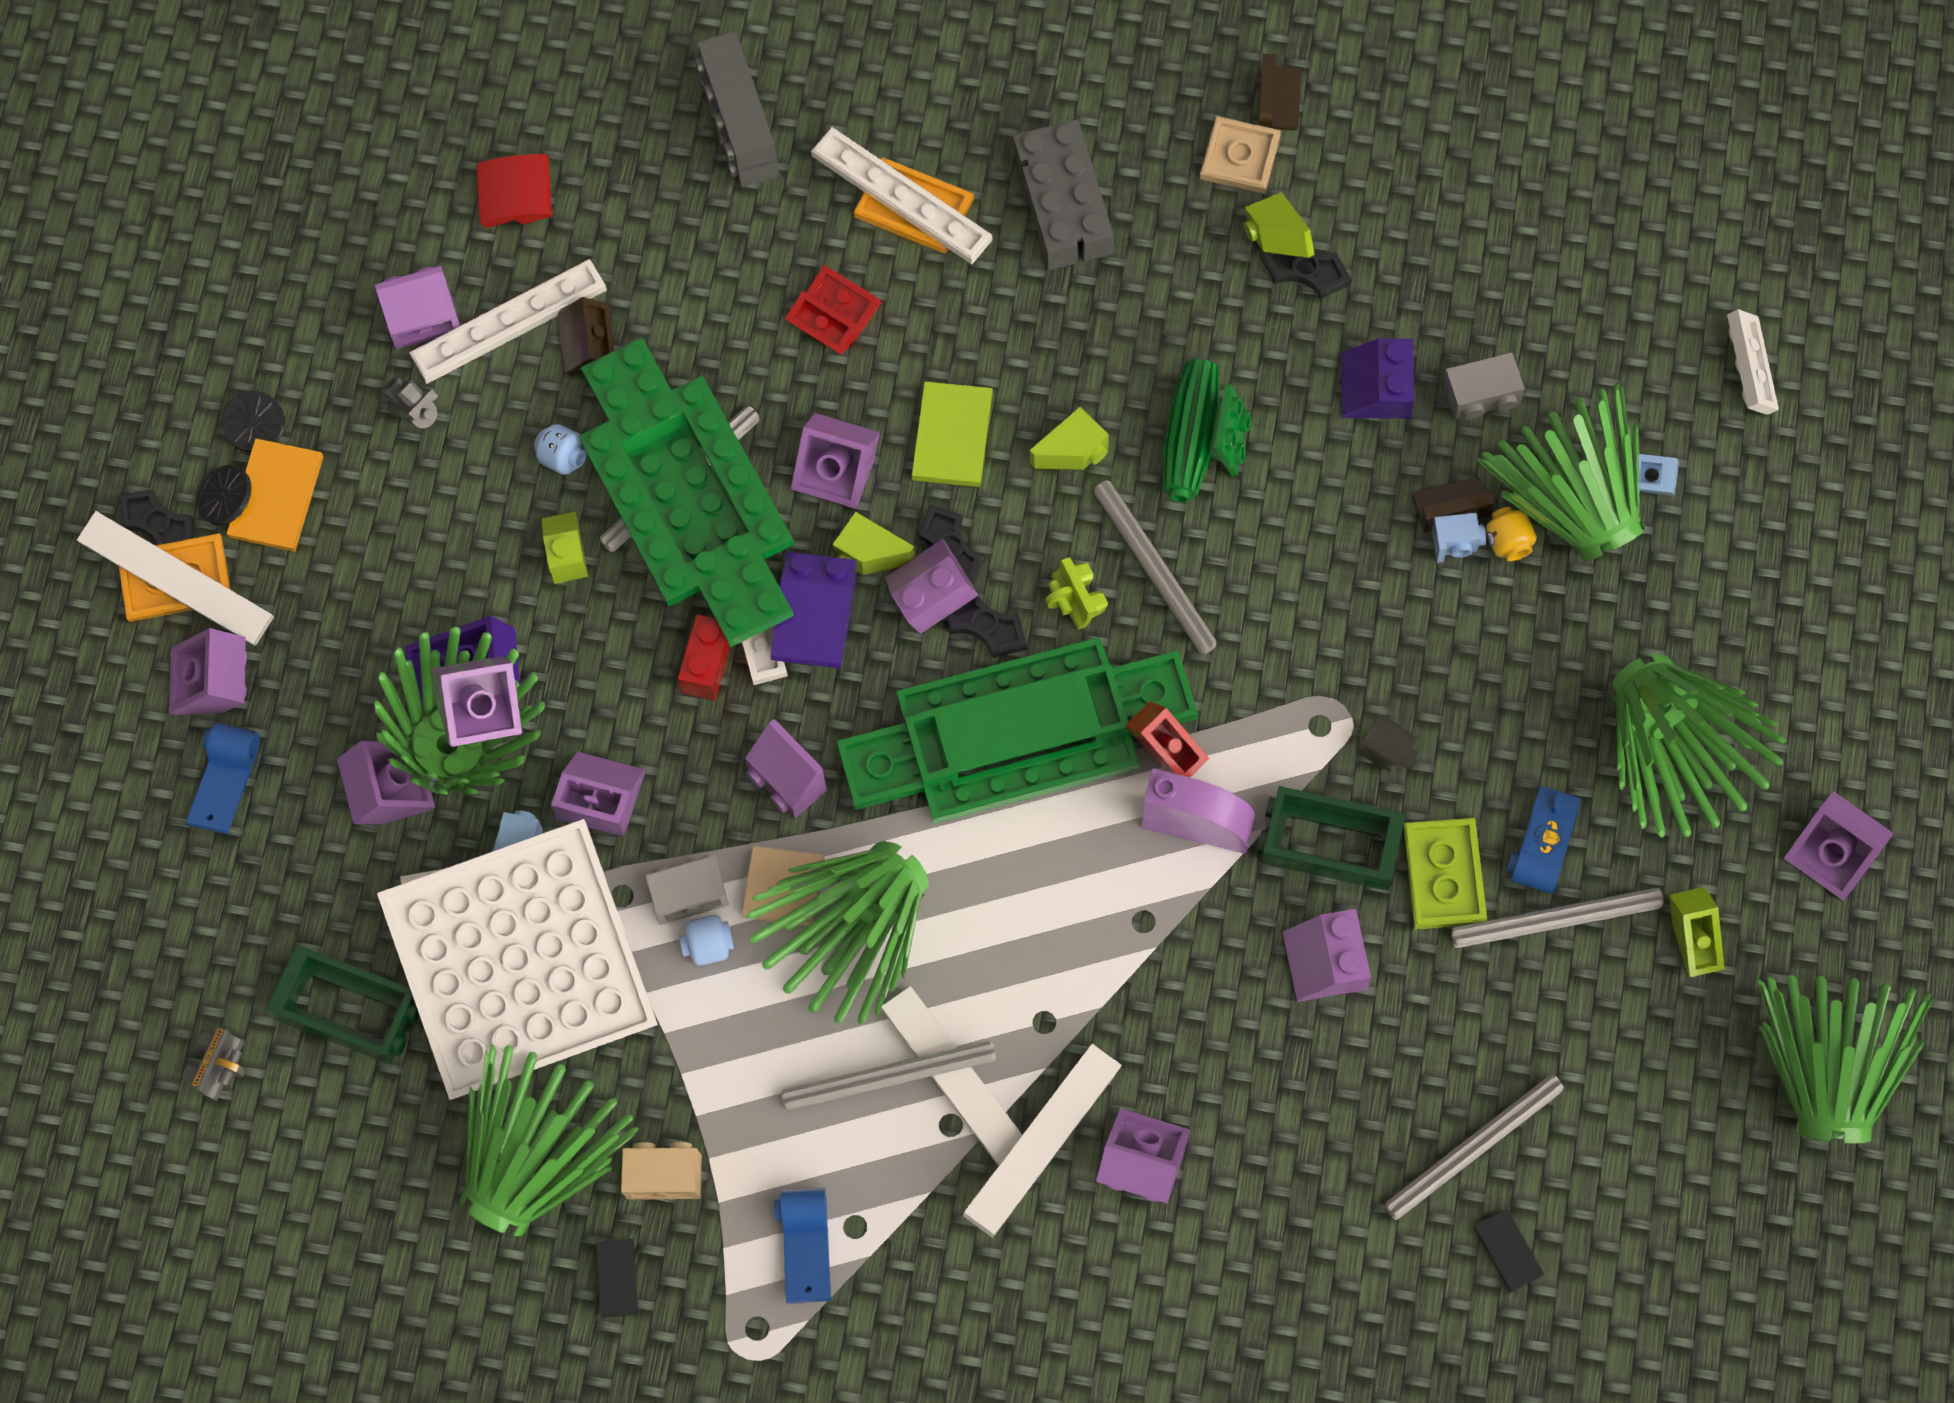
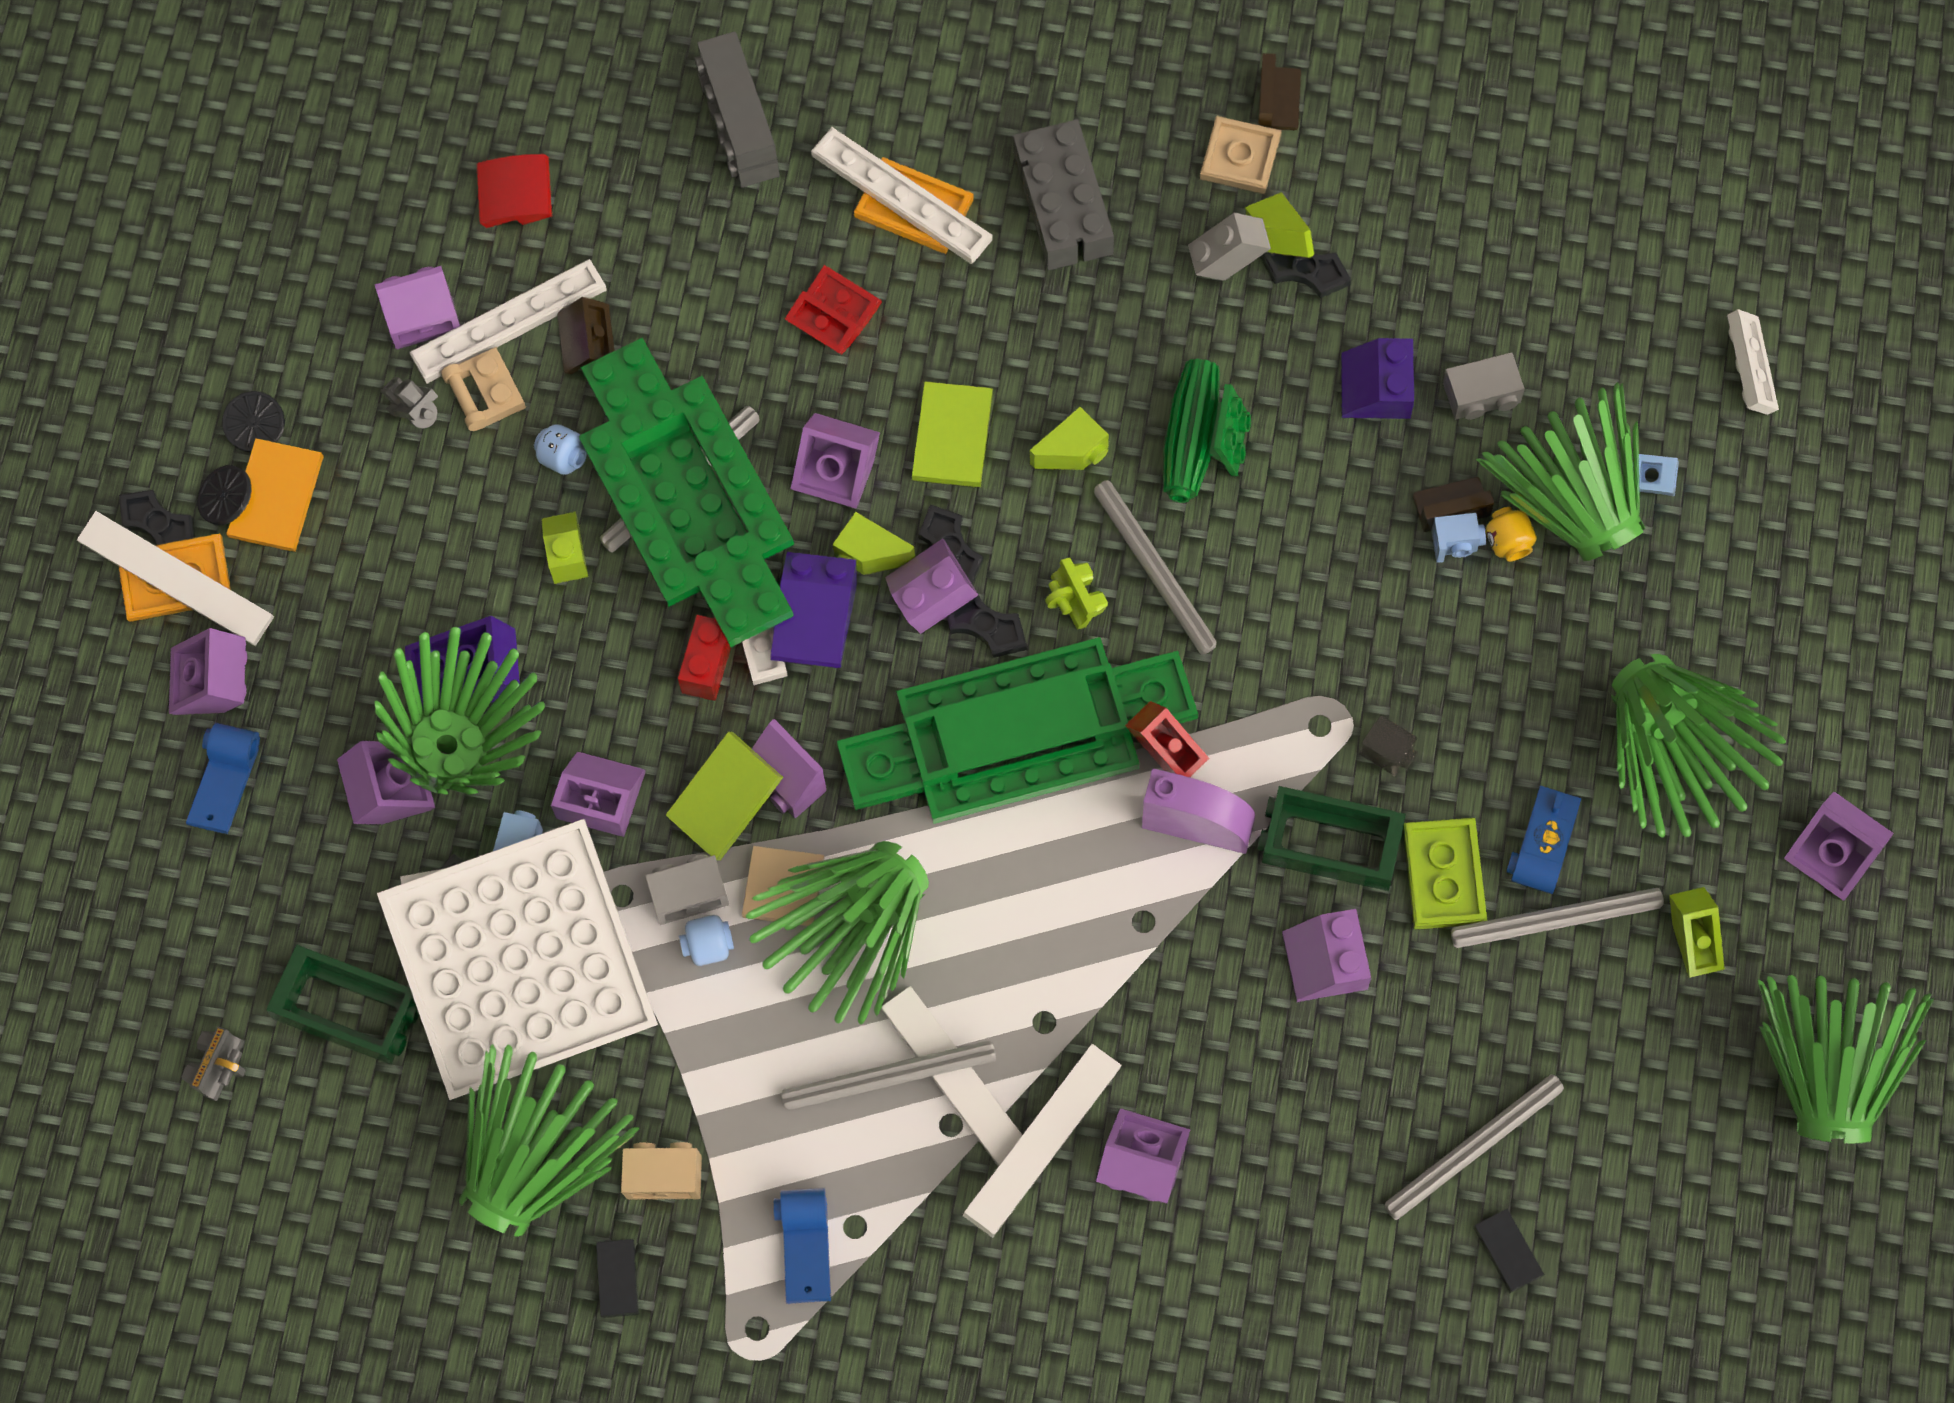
medium lavender slope [431,656,522,747] -> none
none -> tan plate [441,347,526,431]
none -> lime tile [666,732,784,861]
none -> light grey brick [1188,213,1271,281]

